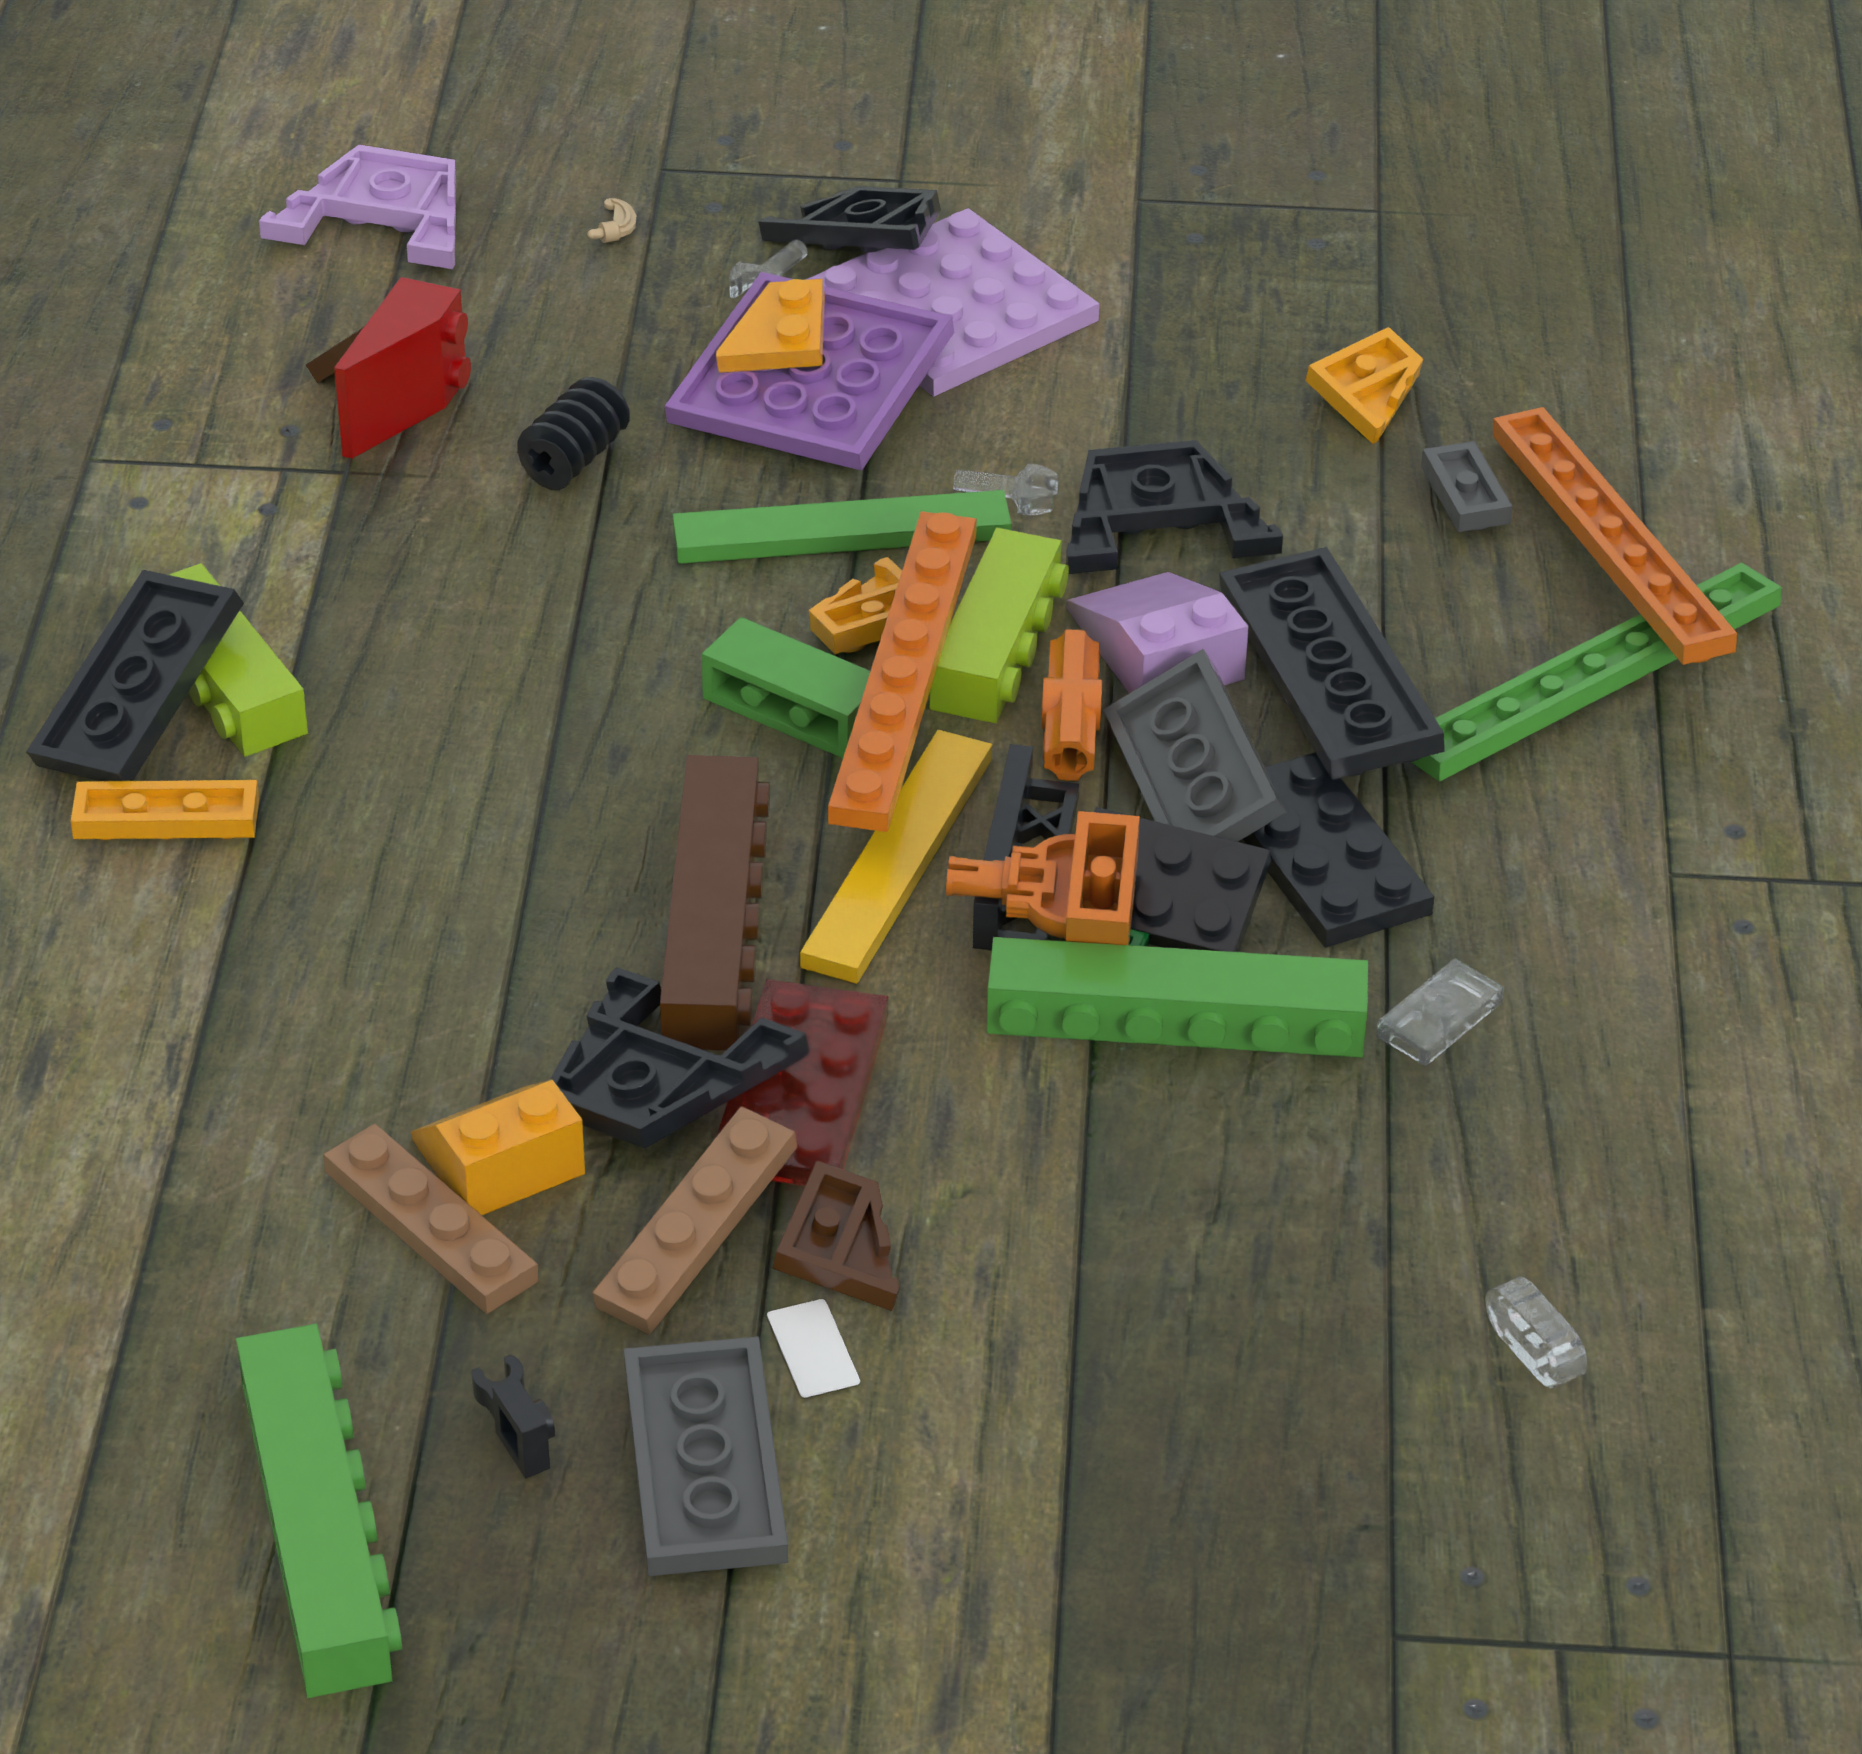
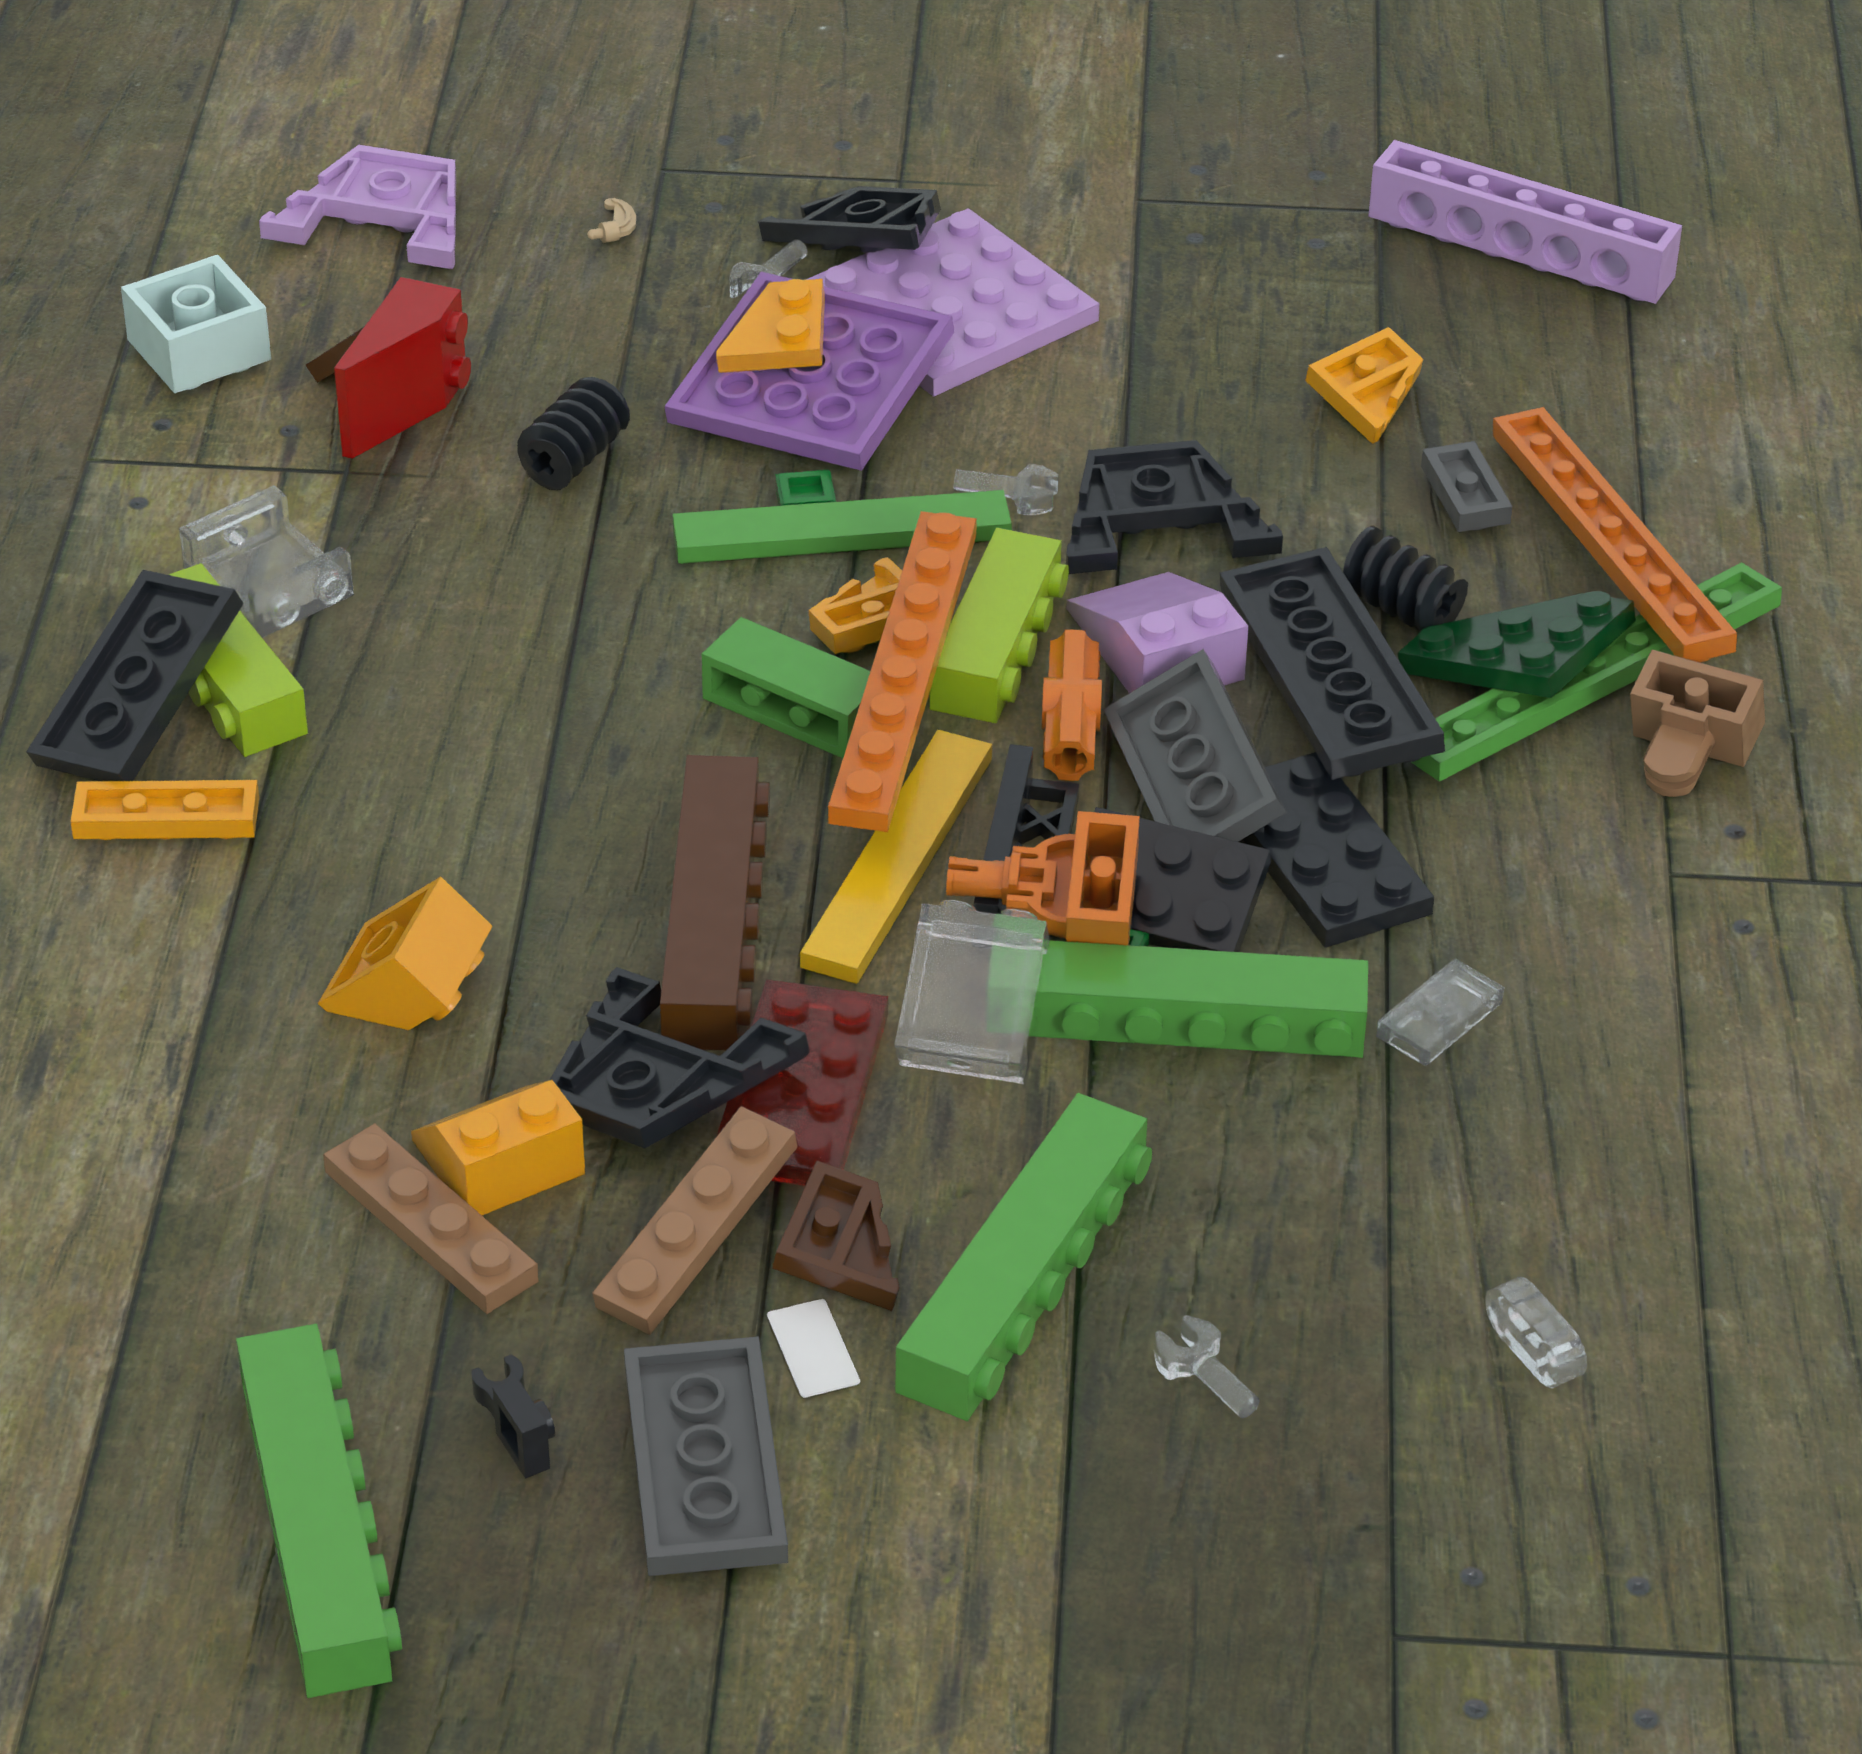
none -> light aqua brick [121,254,271,393]
none -> clear panel [179,485,354,638]
none -> light orange slope [318,876,493,1030]
none -> green tile [775,470,836,506]
none -> clear panel [894,900,1050,1084]
none -> bright green brick [895,1093,1152,1421]
none -> clear bar [1154,1315,1260,1418]
none -> black piece [1343,526,1468,631]
none -> lavender brick [1369,140,1682,304]
none -> dark green plate [1398,591,1636,698]
none -> medium nougat brick [1630,650,1765,797]

